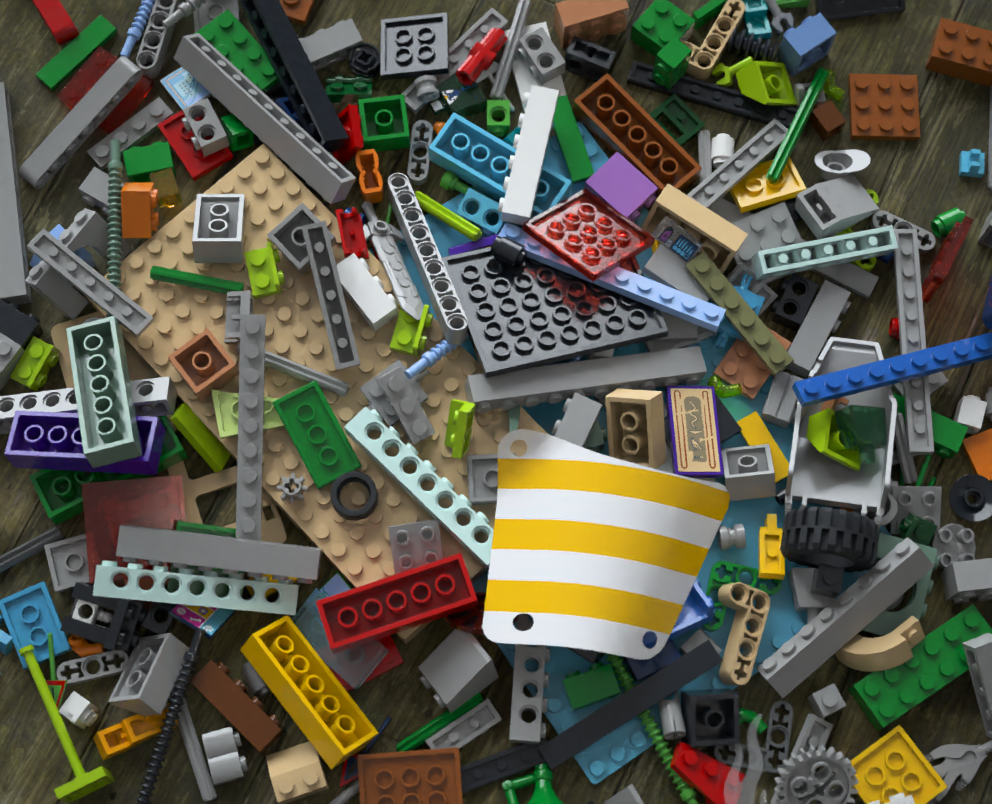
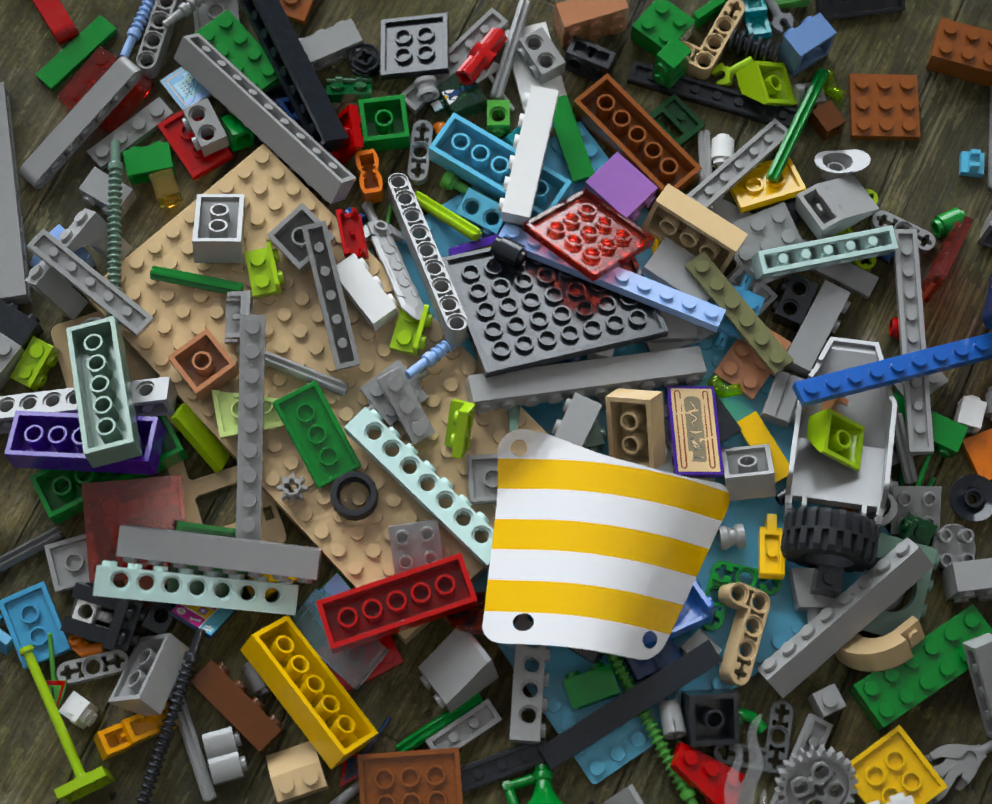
orange brick [121,182,159,238] -> none
tile [651,216,703,263] -> none
clear green torso [834,405,887,464] -> none

